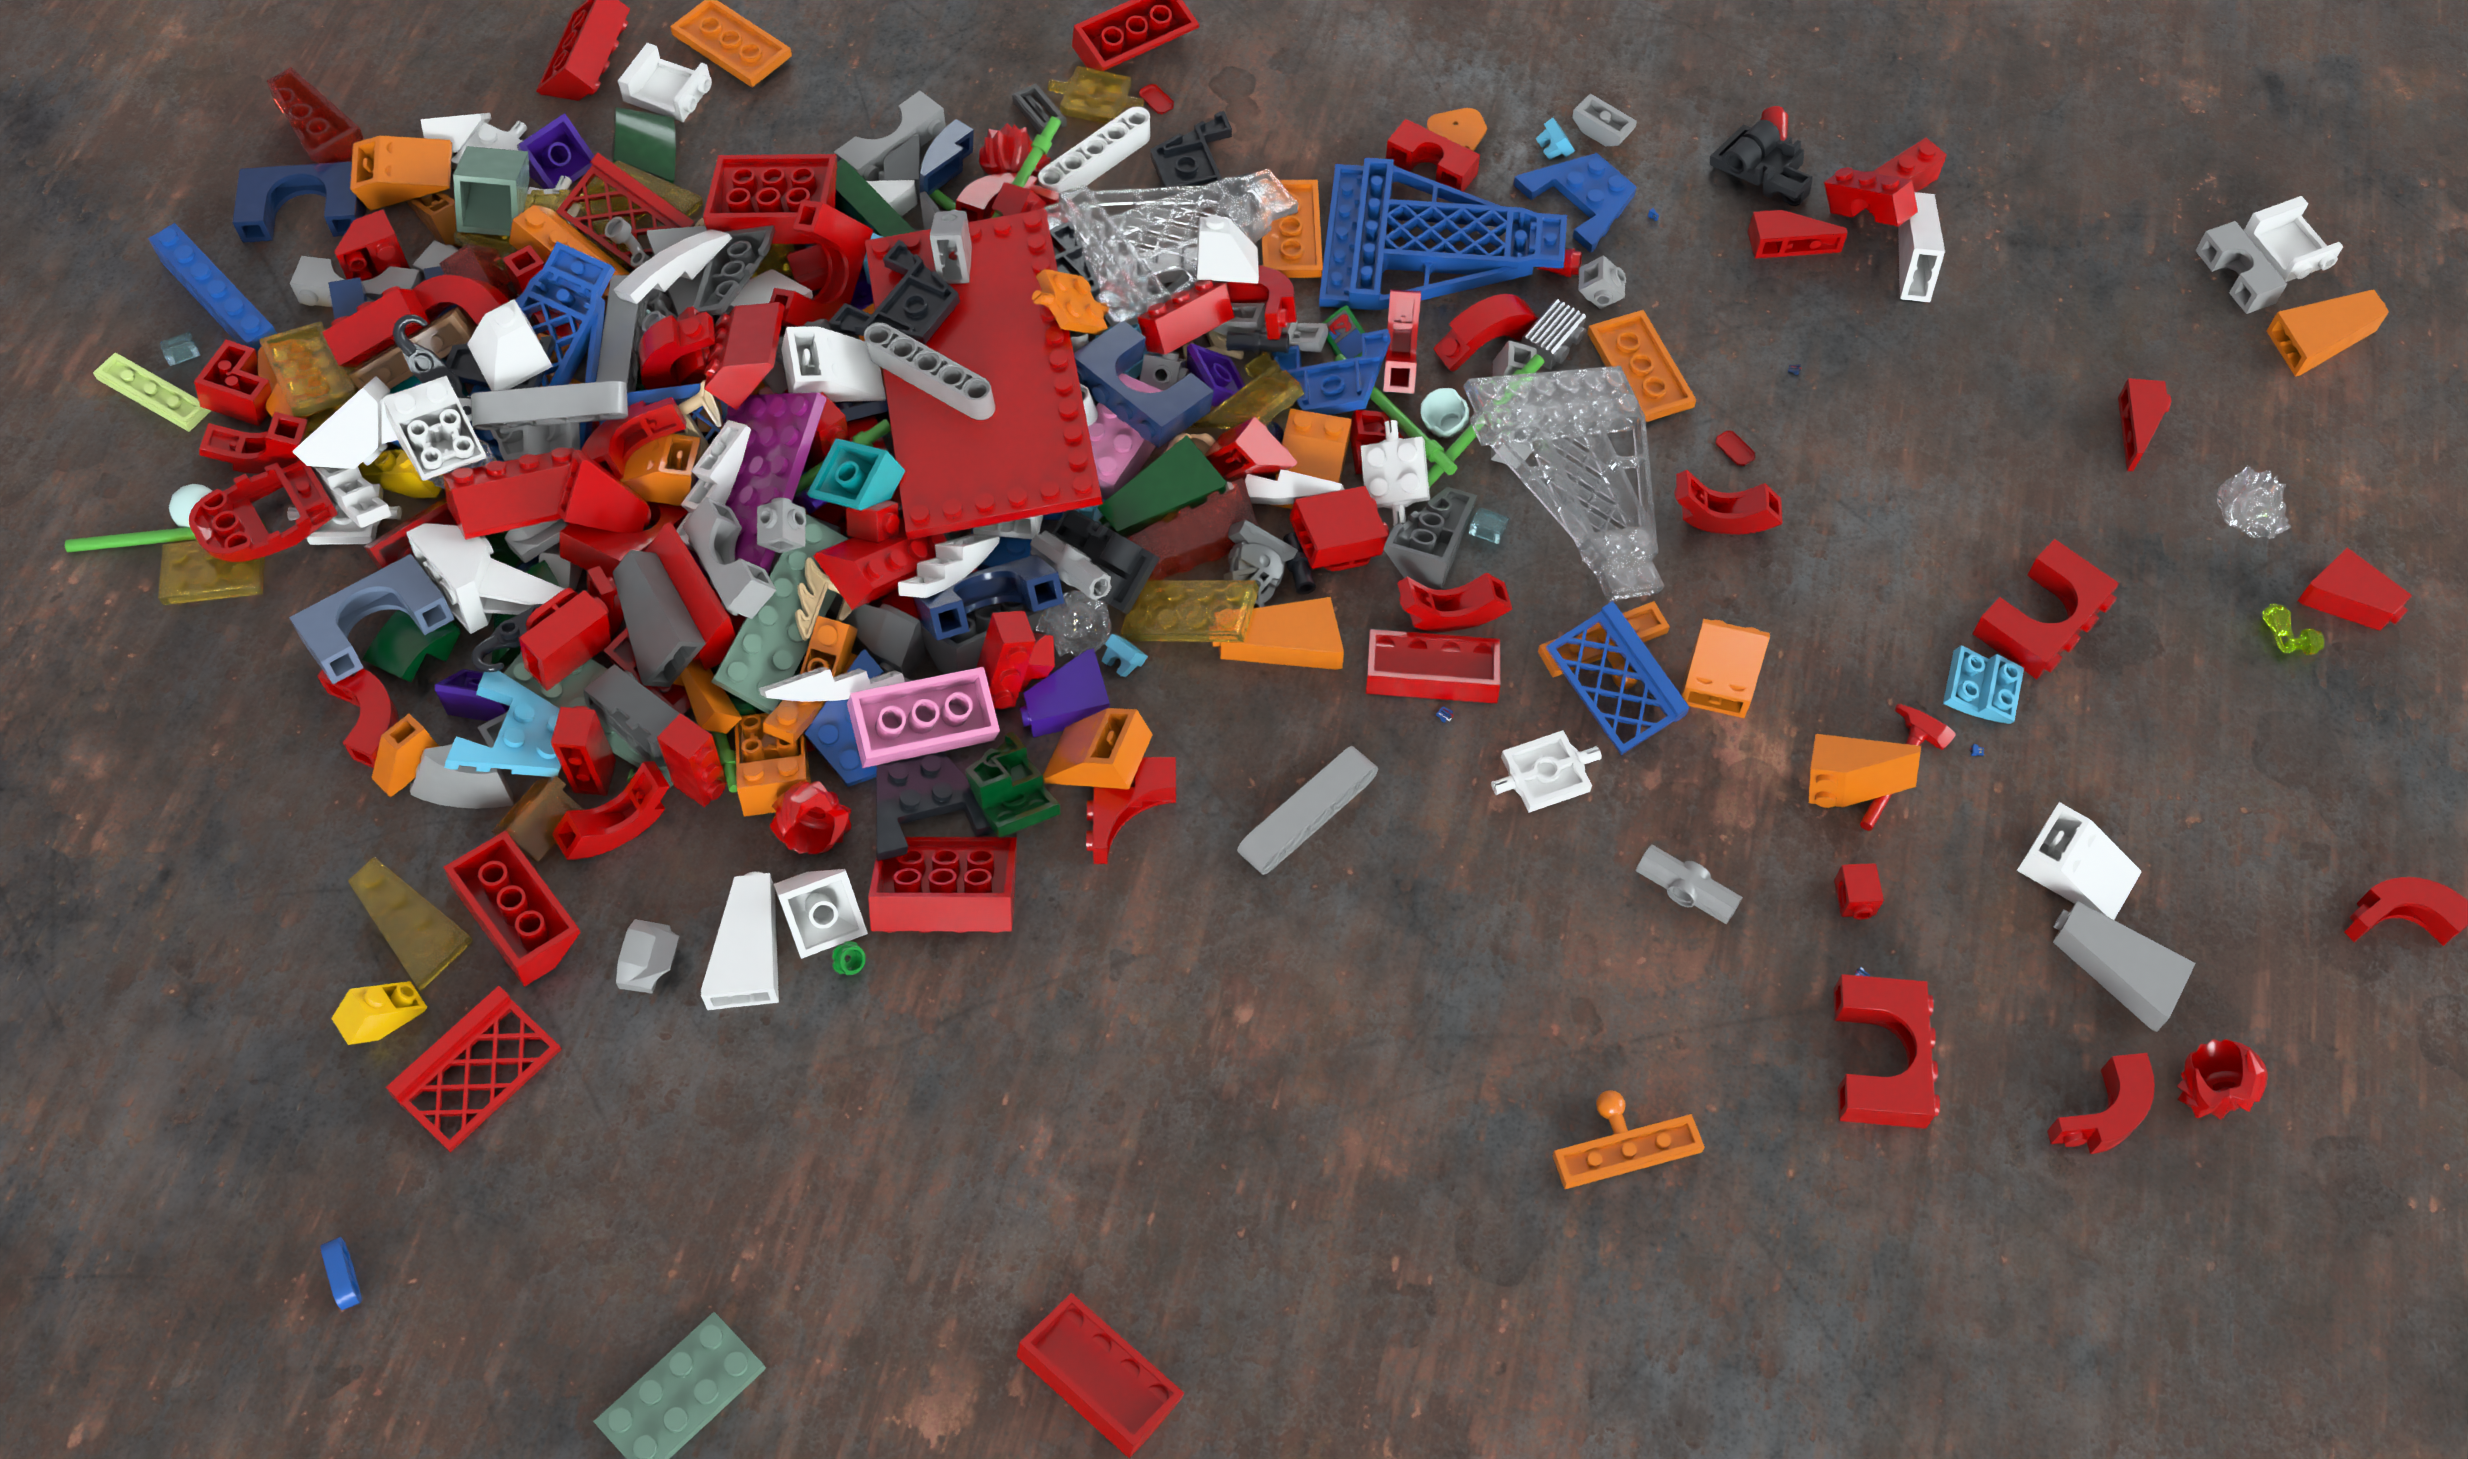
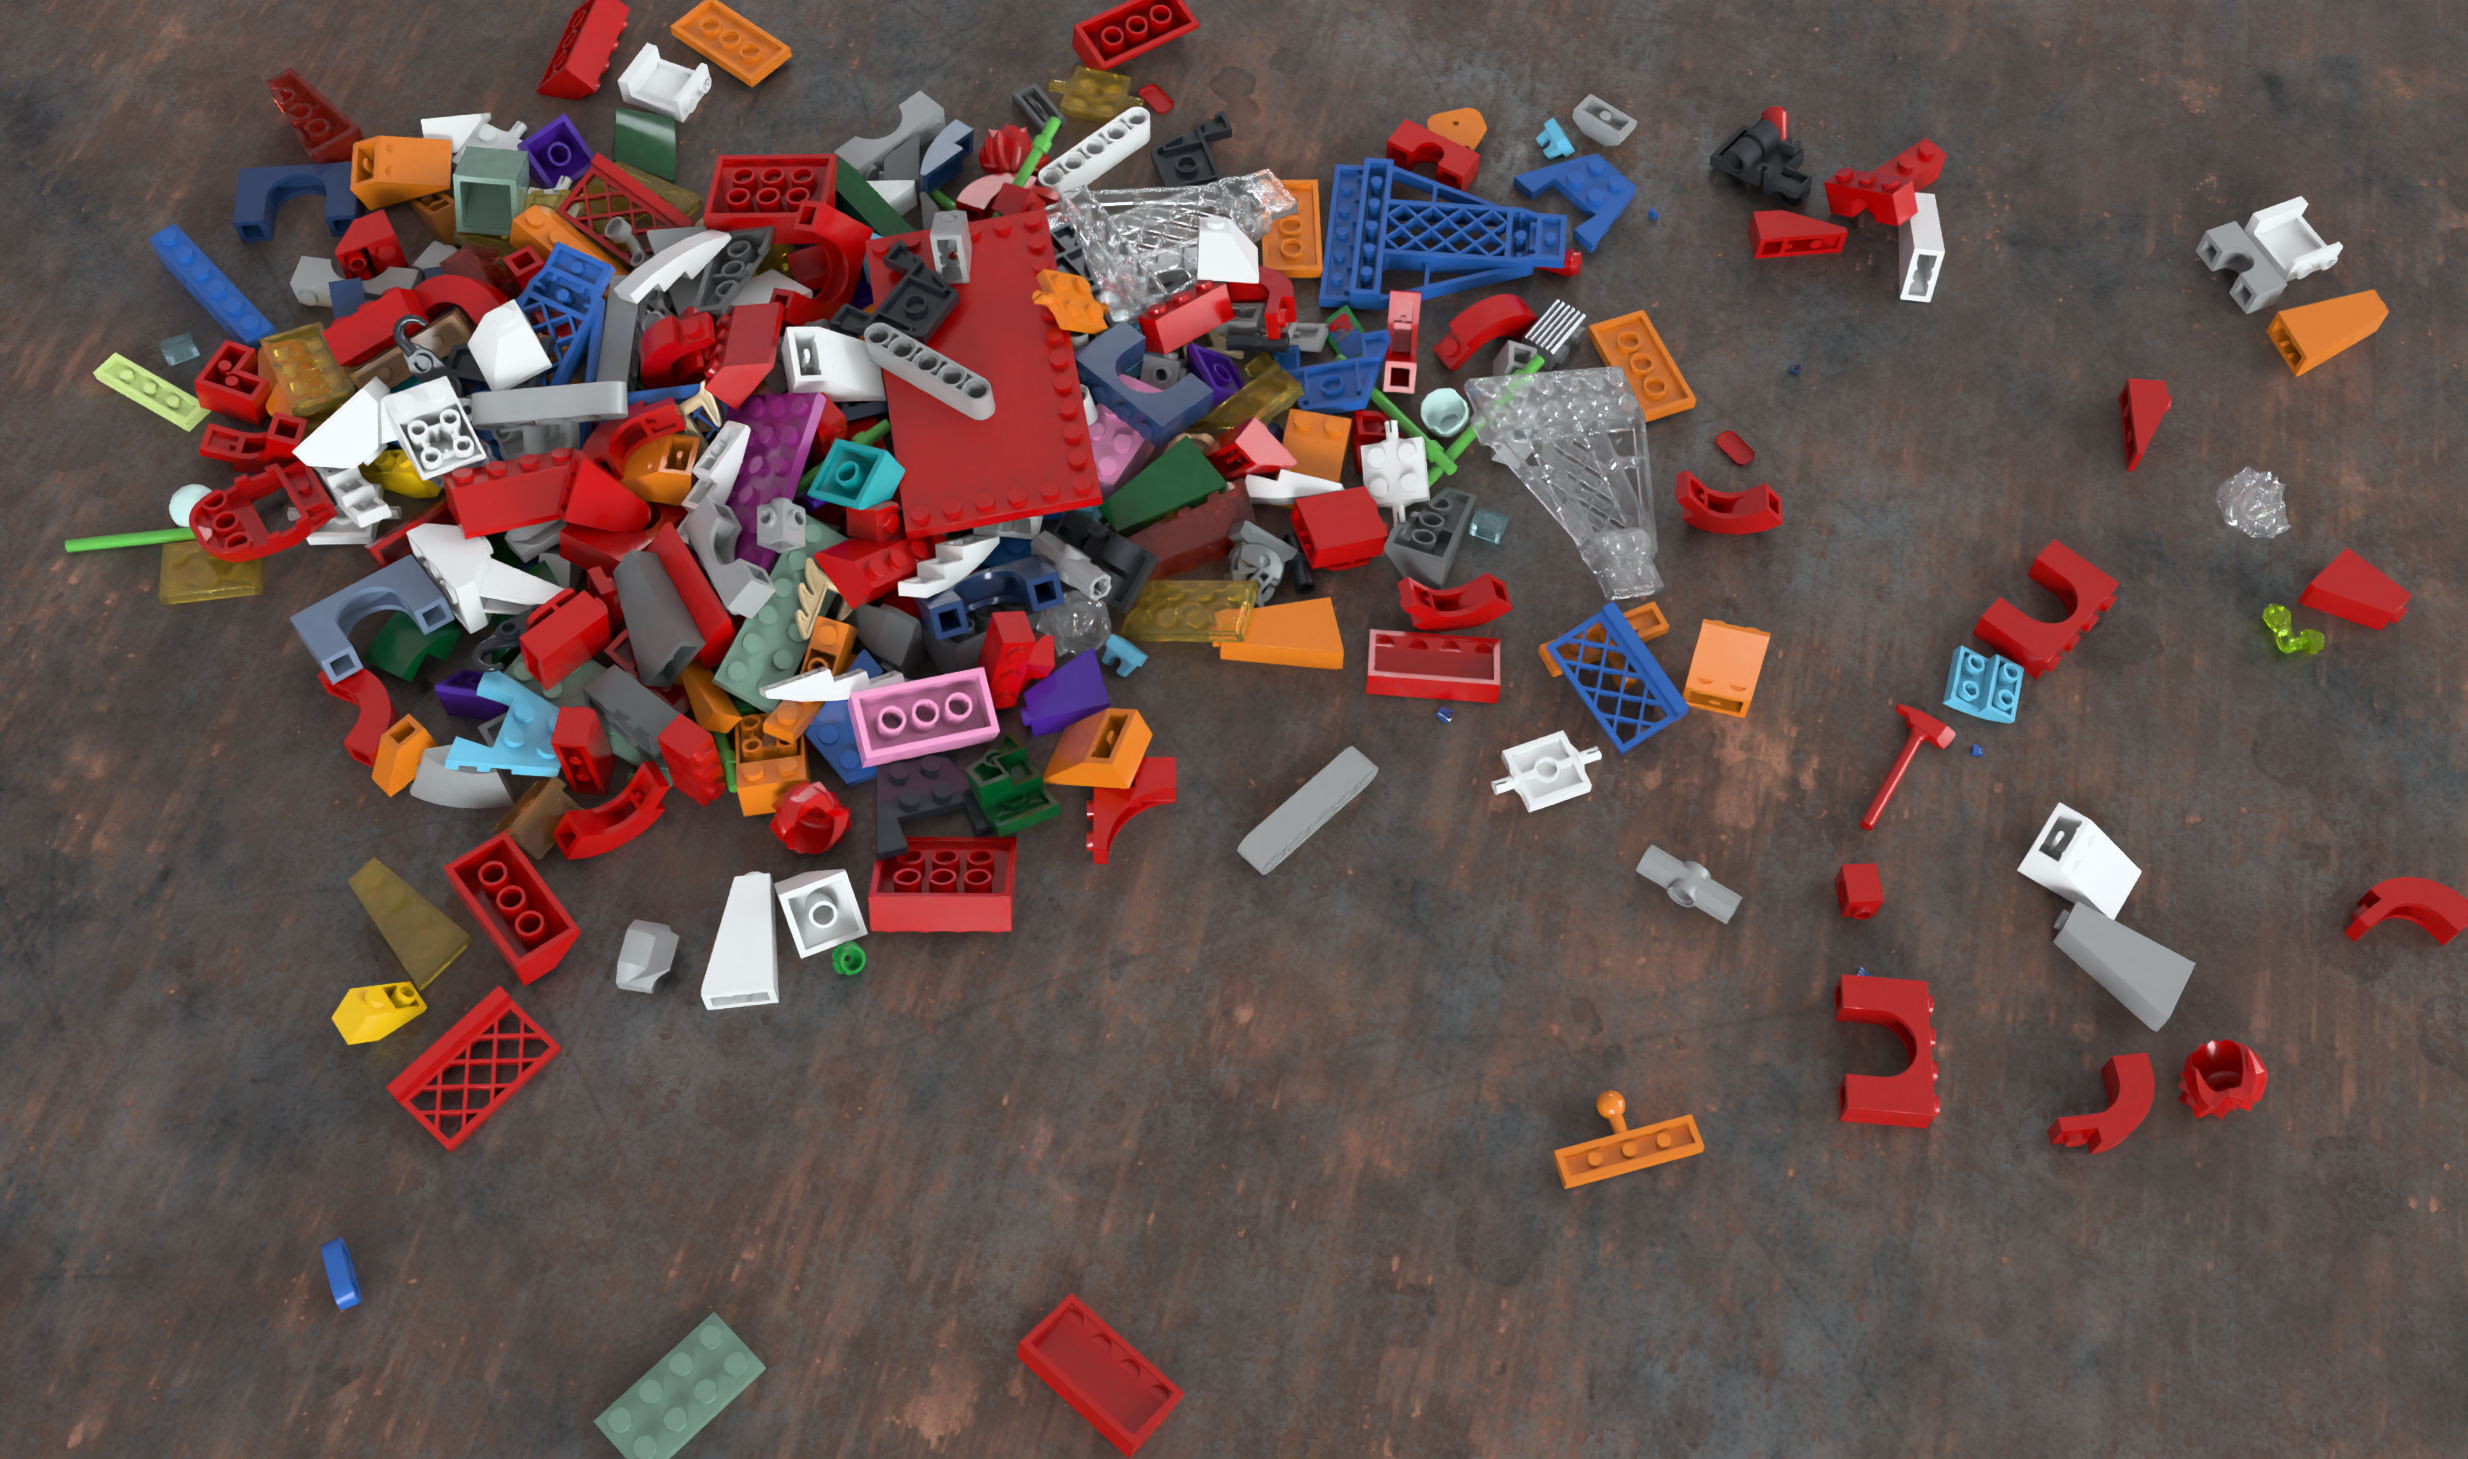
light grey brick [1579,255,1626,309] -> none
orange slope [1808,734,1921,808] -> none

